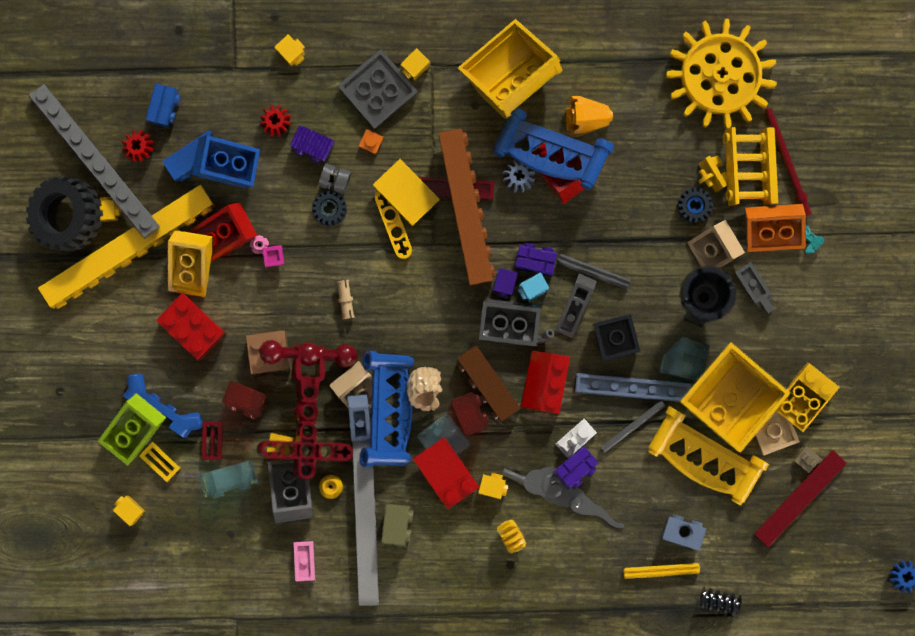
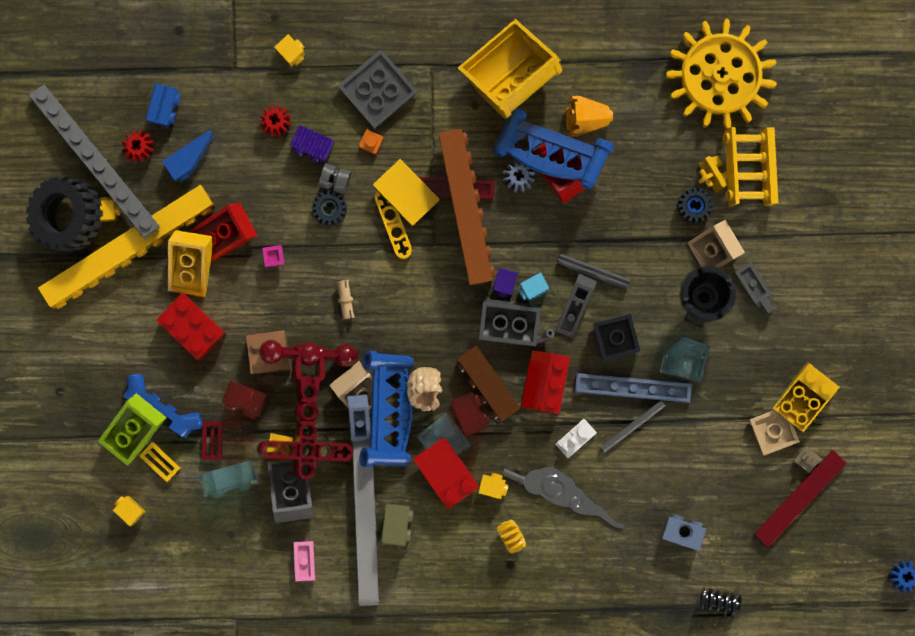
blue brick [192,135,260,188] -> none
bright pink plate [250,236,269,254] -> none
yellow plate [319,475,343,499] -> none
yellow brick [400,48,430,81] -> none
dark purple brick [515,243,557,277] -> none
dark purple brick [553,446,599,490] -> none
yellow axle [623,563,700,579] -> none
yellow piece [648,406,770,506] -> none
yellow container [680,342,790,453] -> none
orange slope [745,204,806,252] -> none
dark red bar [765,108,812,216] -> none
teal piece [805,225,824,254] -> none

